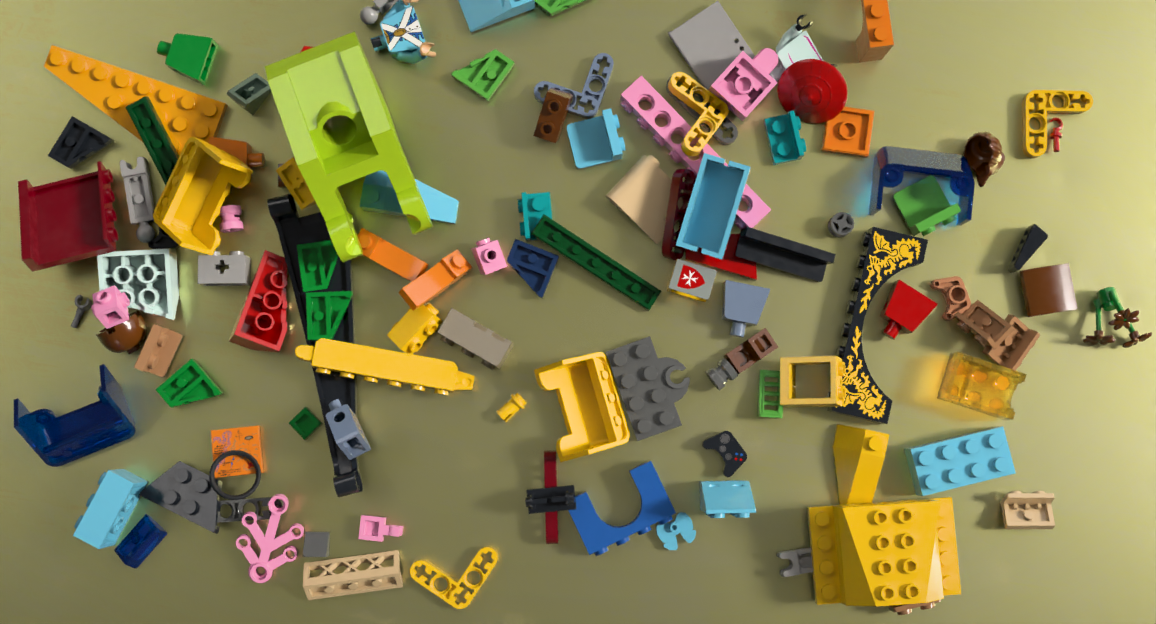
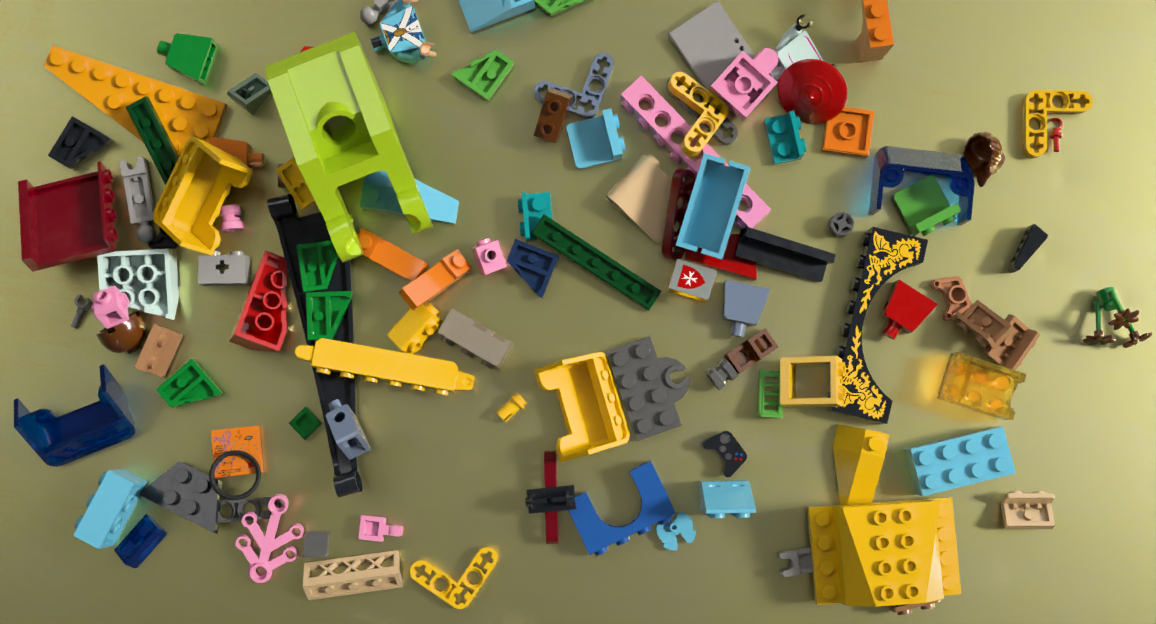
reddish brown slope [1019,263,1078,317] -> none

